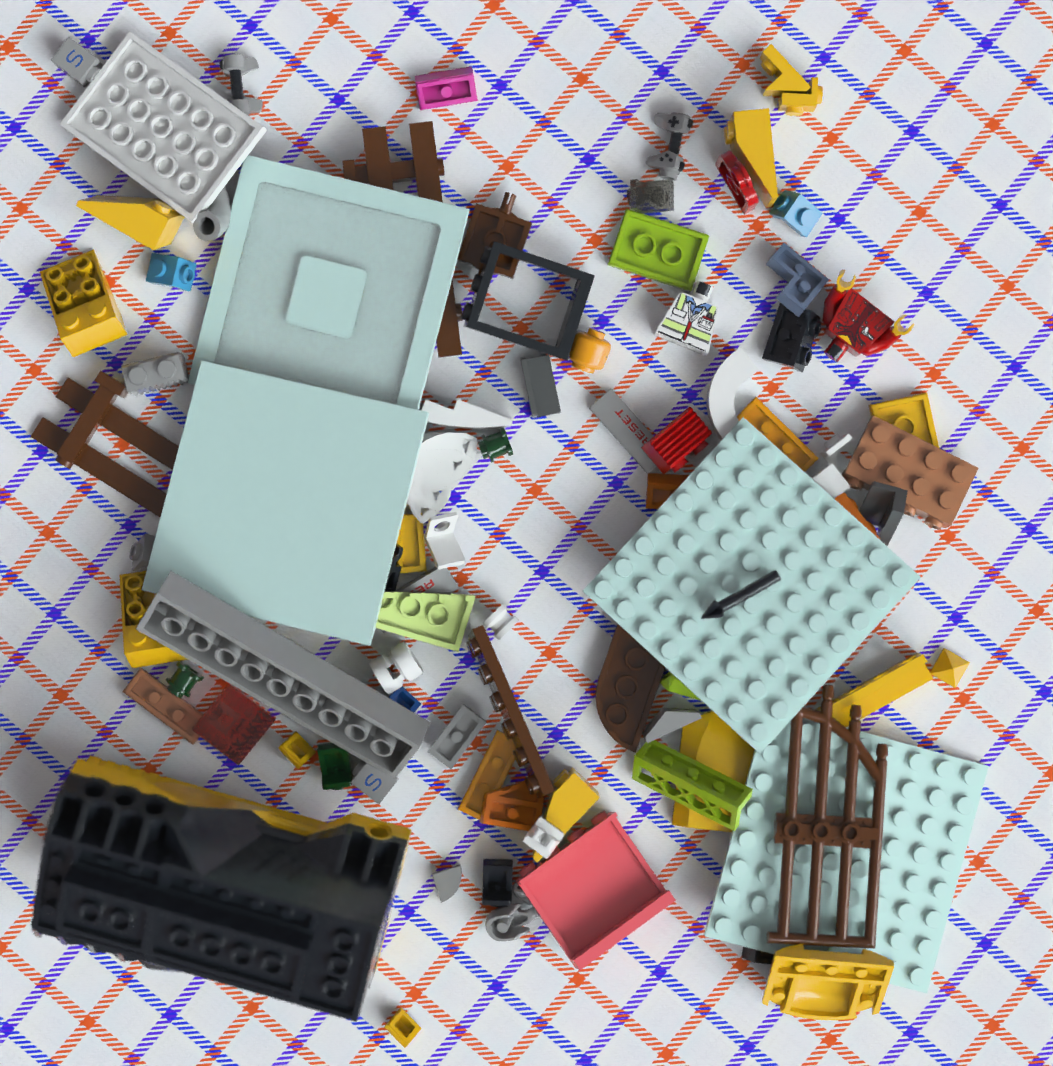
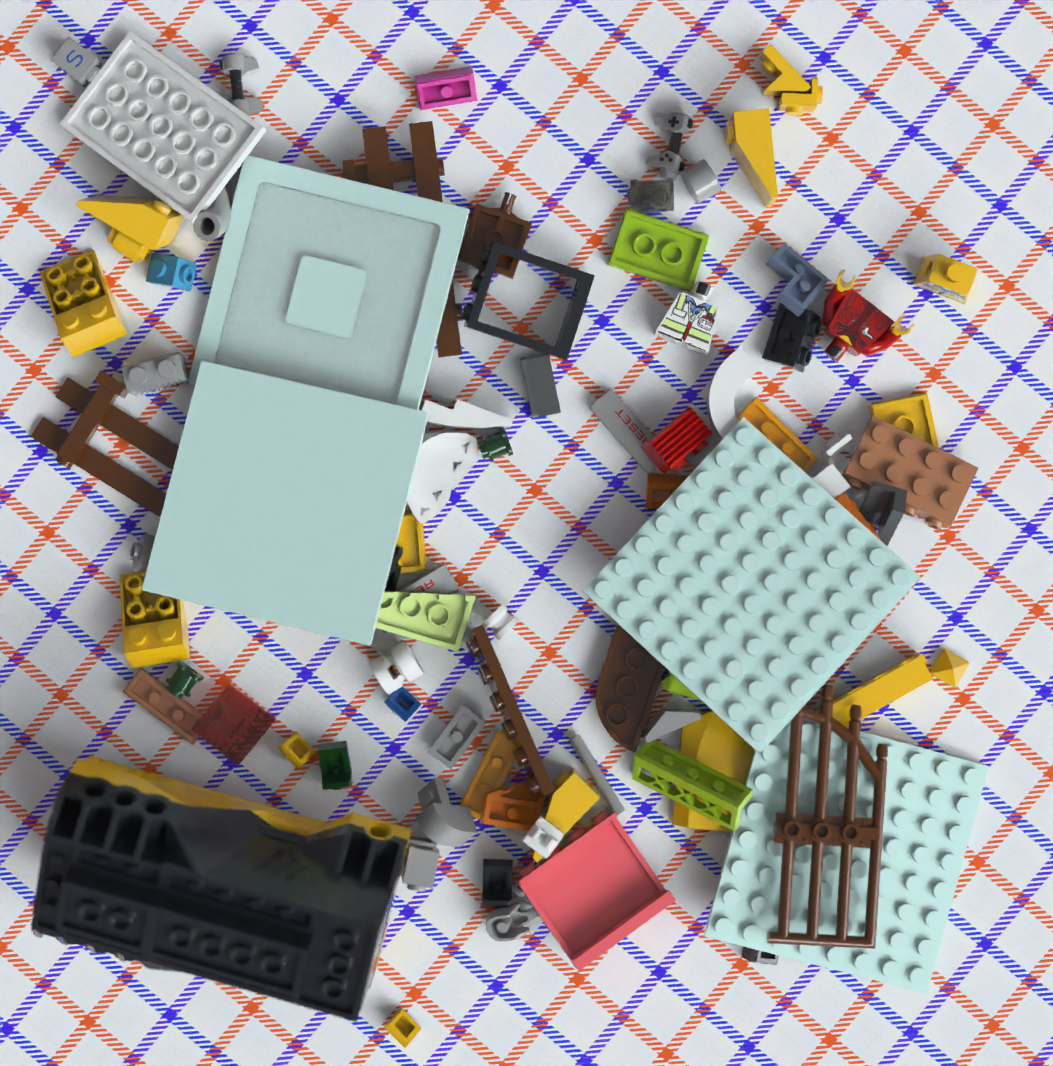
light grey brick [136,571,431,779] -> none
light grey brick [351,760,399,804] -> none
white bracket [424,512,465,569] -> none
light grey tile [432,864,462,903] -> none
light orange head [569,328,611,373] -> none
black piece [701,570,781,619] -> none
red plate [715,150,759,215] -> none
yellow slope [762,944,894,1020] -> none
bracket [769,190,823,238] -> none
none -> yellow brick [107,228,153,263]
none -> light grey arch [401,836,440,892]
none -> light grey brick [416,778,477,847]
none -> light grey bar [569,734,625,815]
none -> light grey piece [680,159,721,204]
none -> yellow torso [913,254,977,304]

